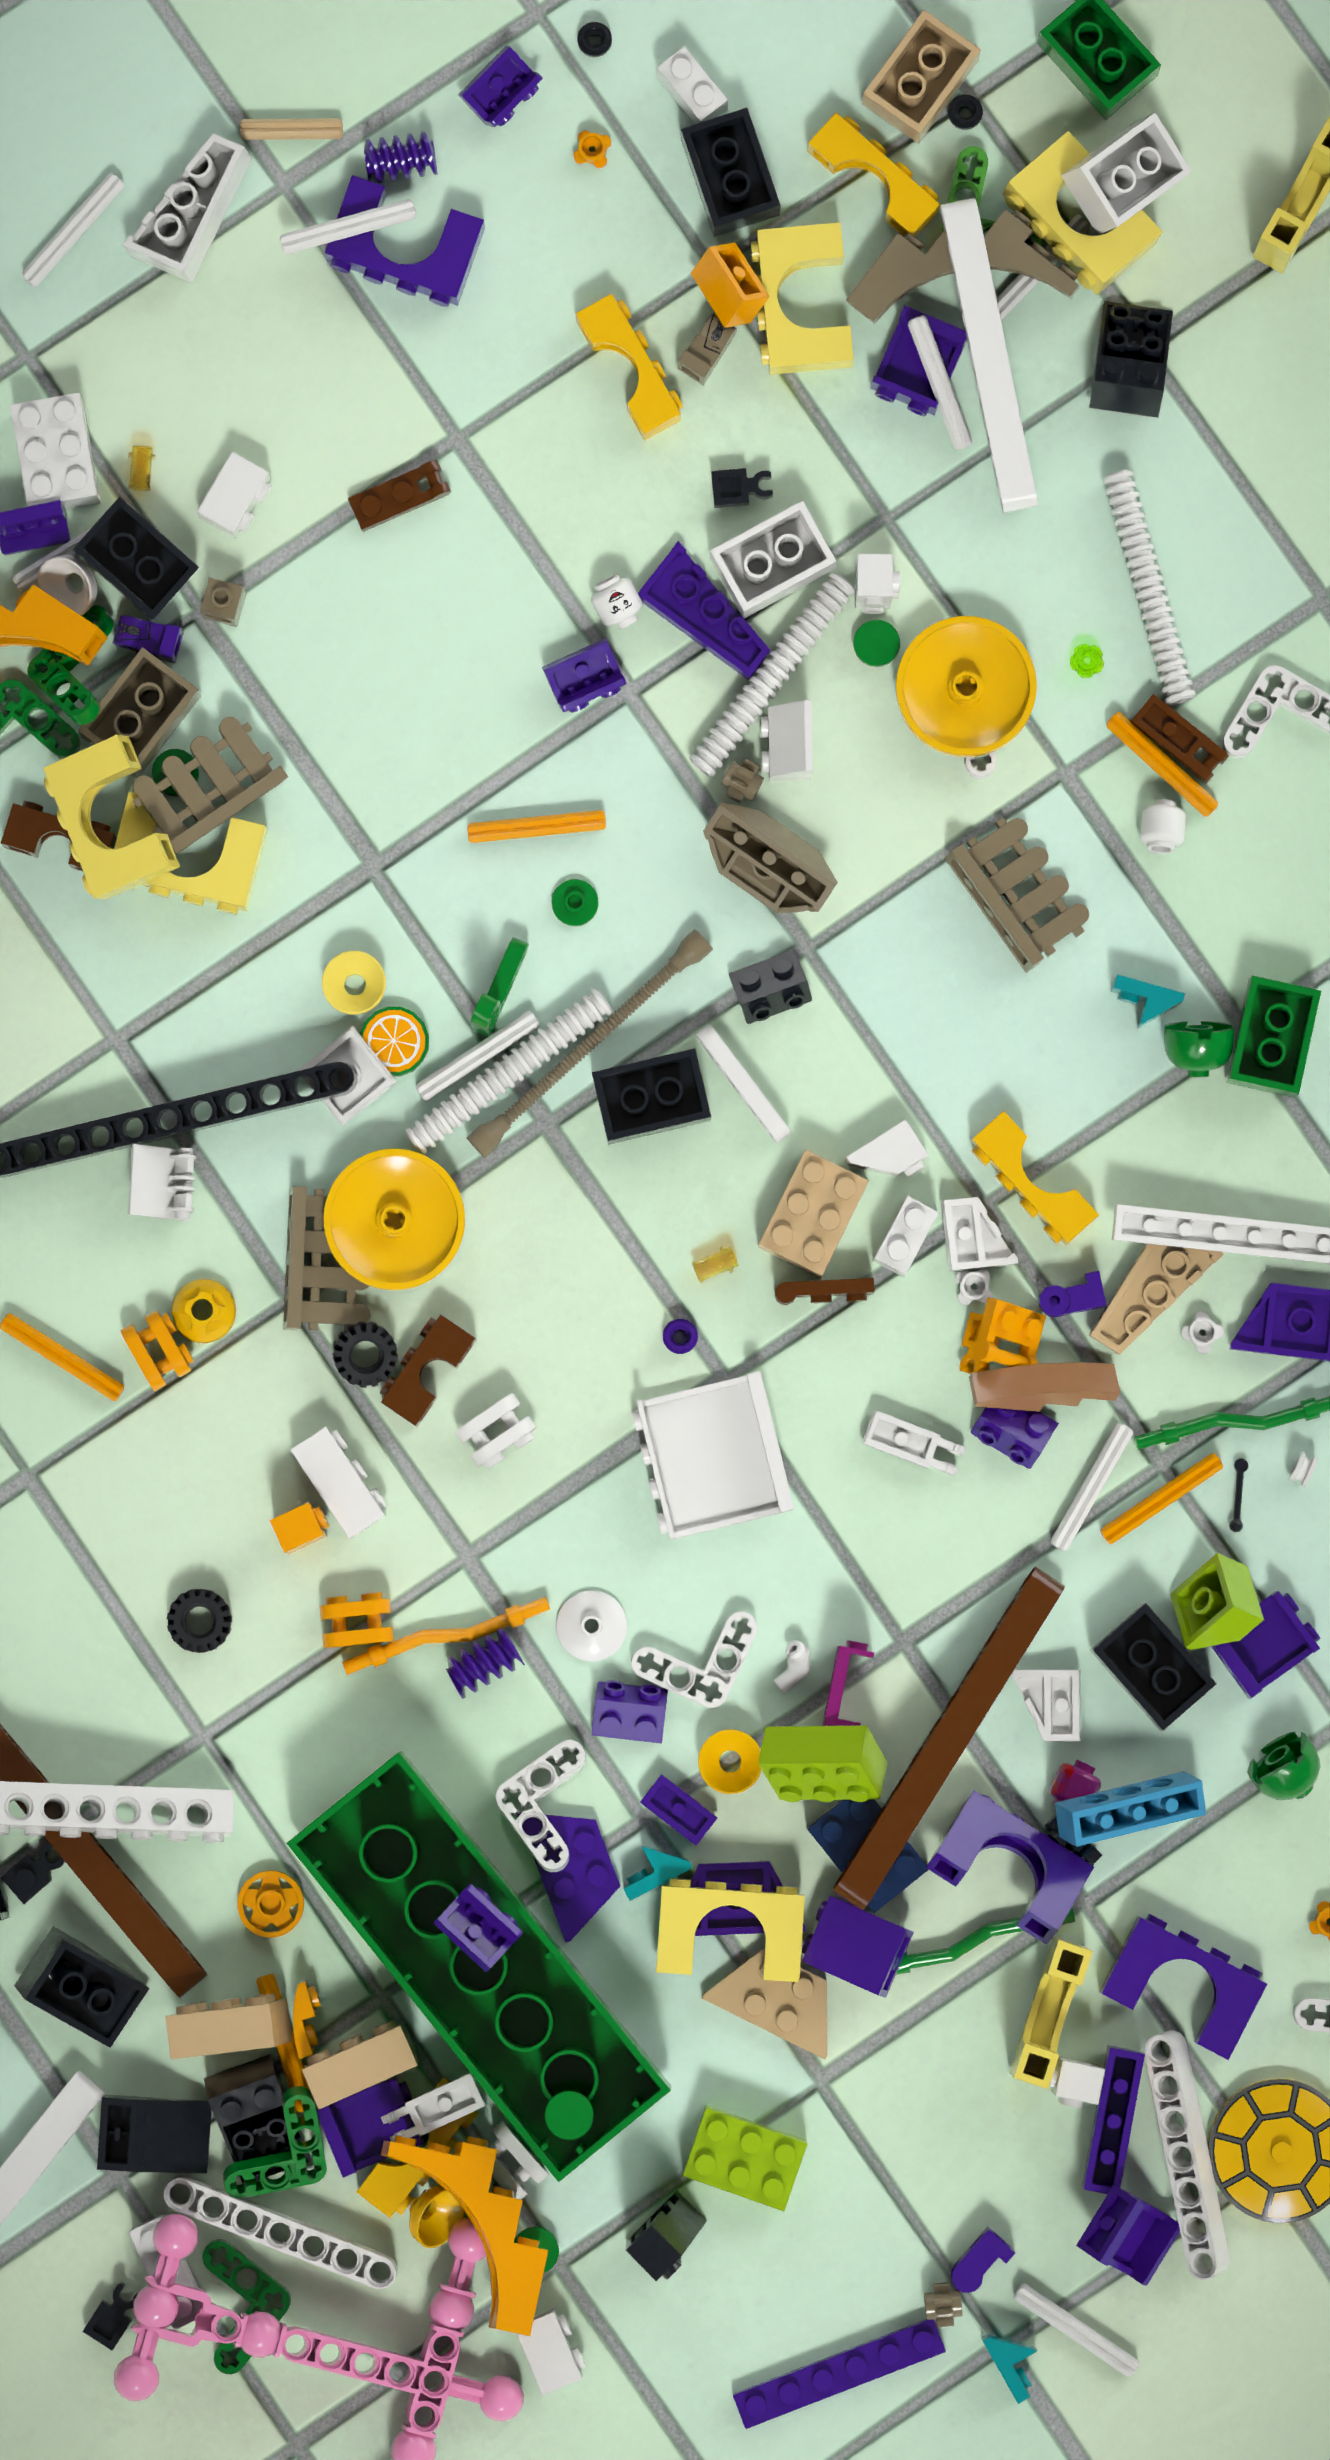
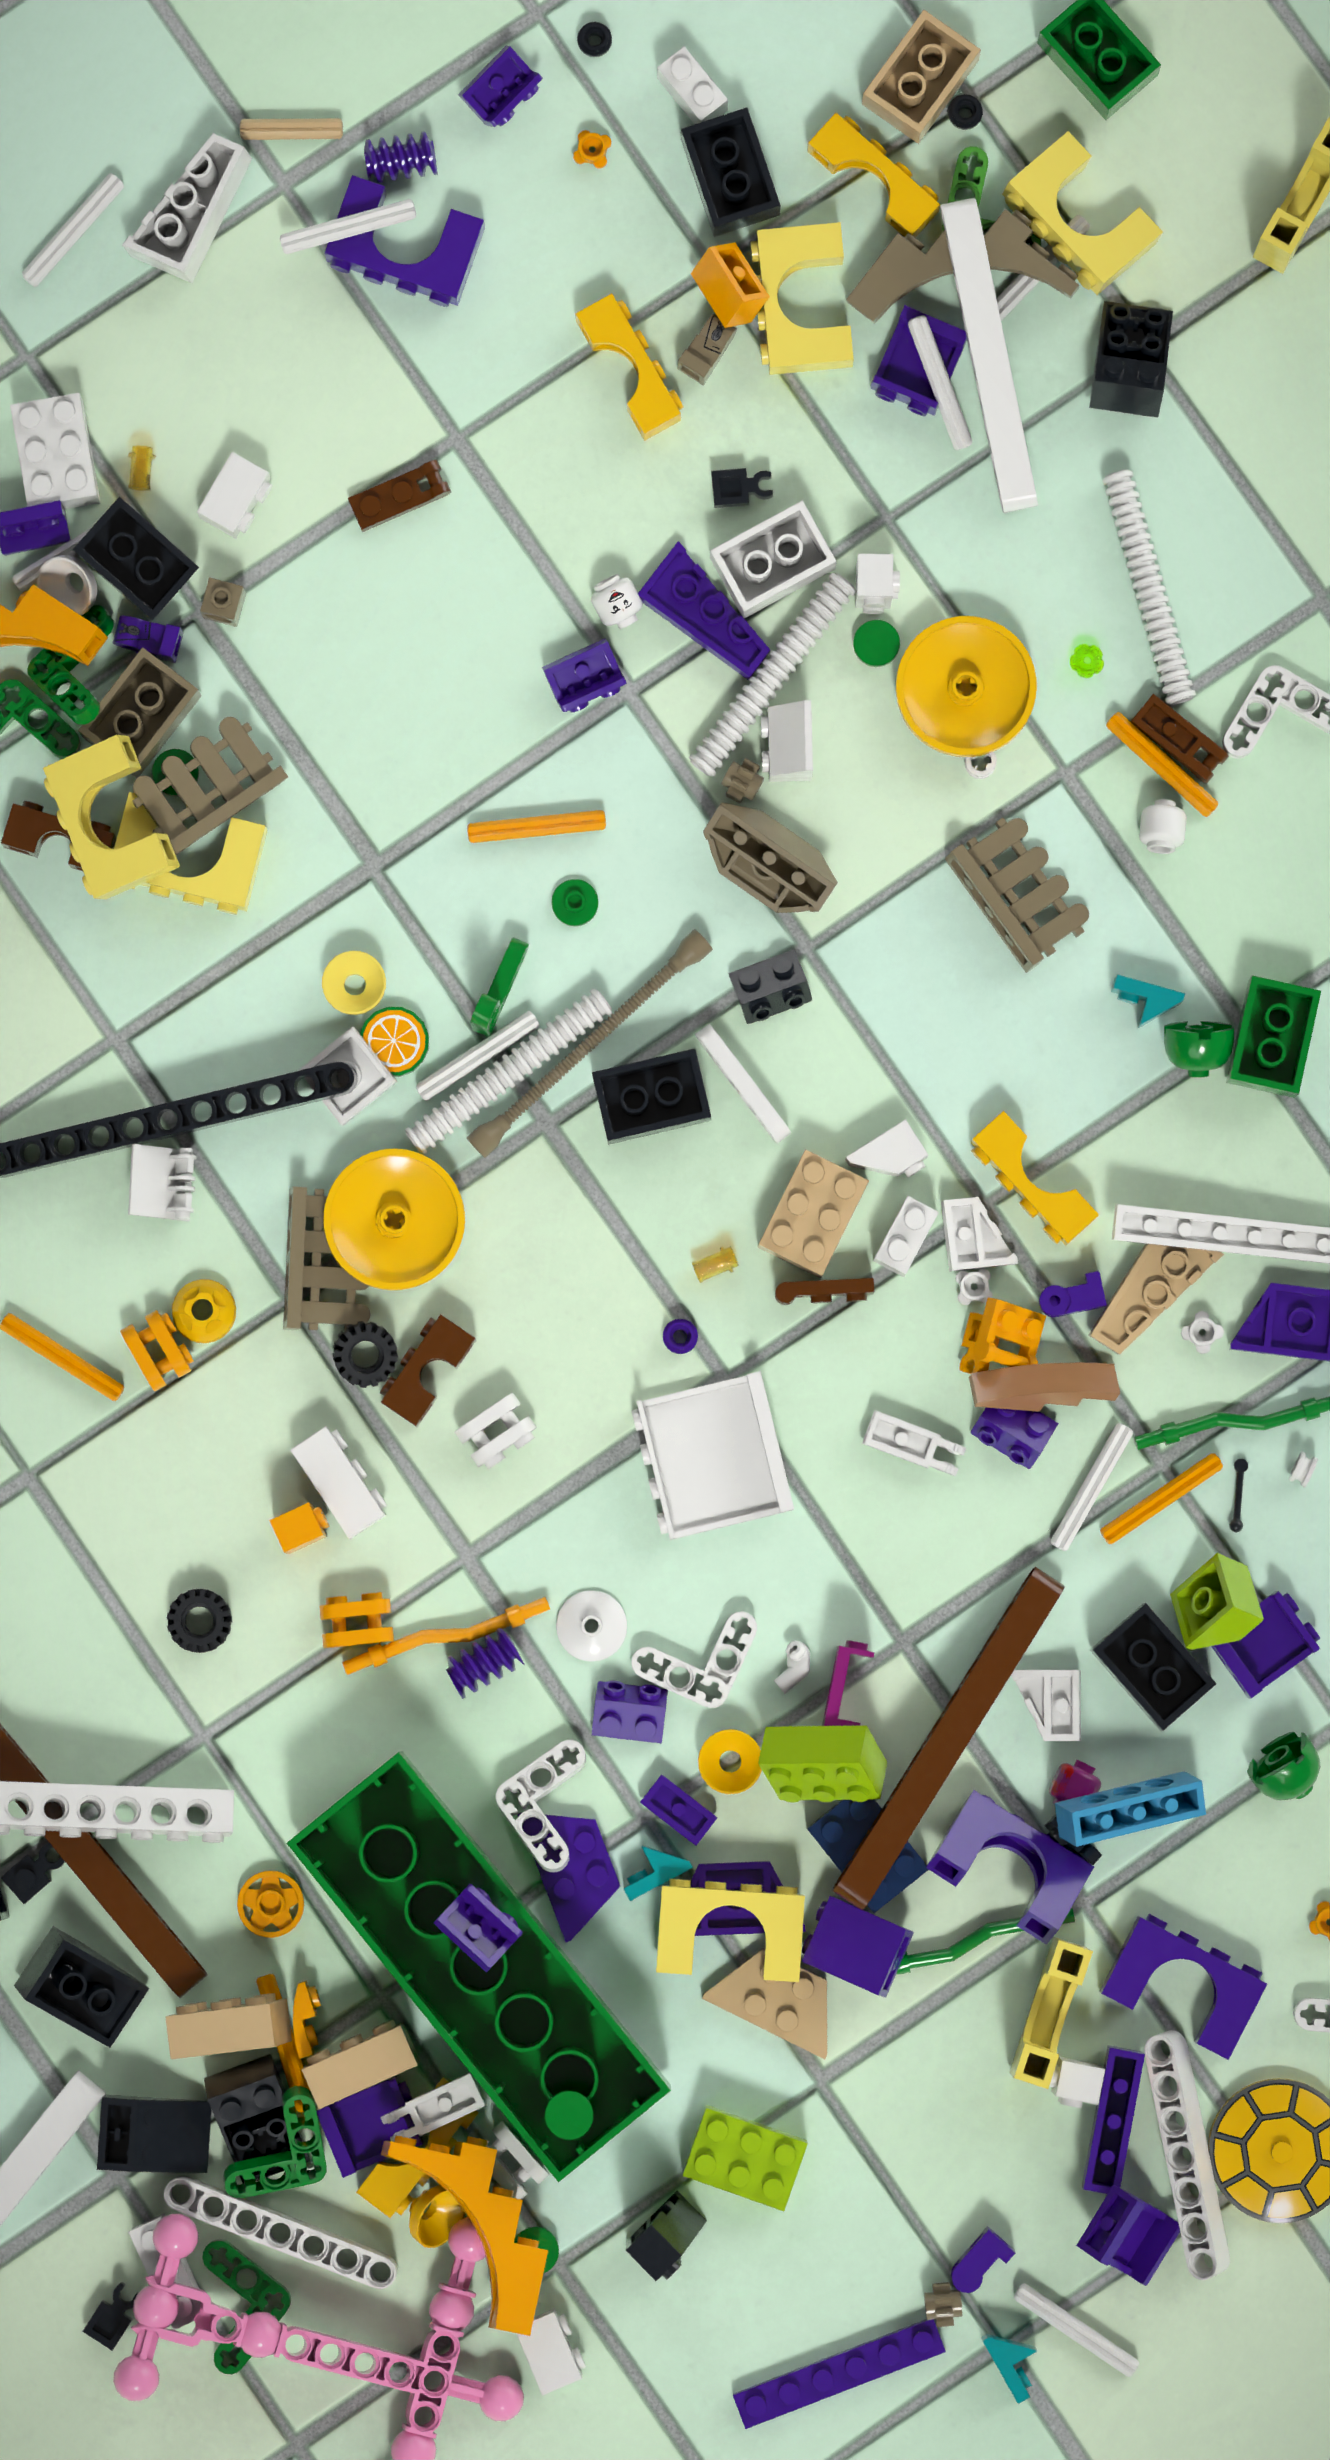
white brick [1061,113,1192,235] -> none

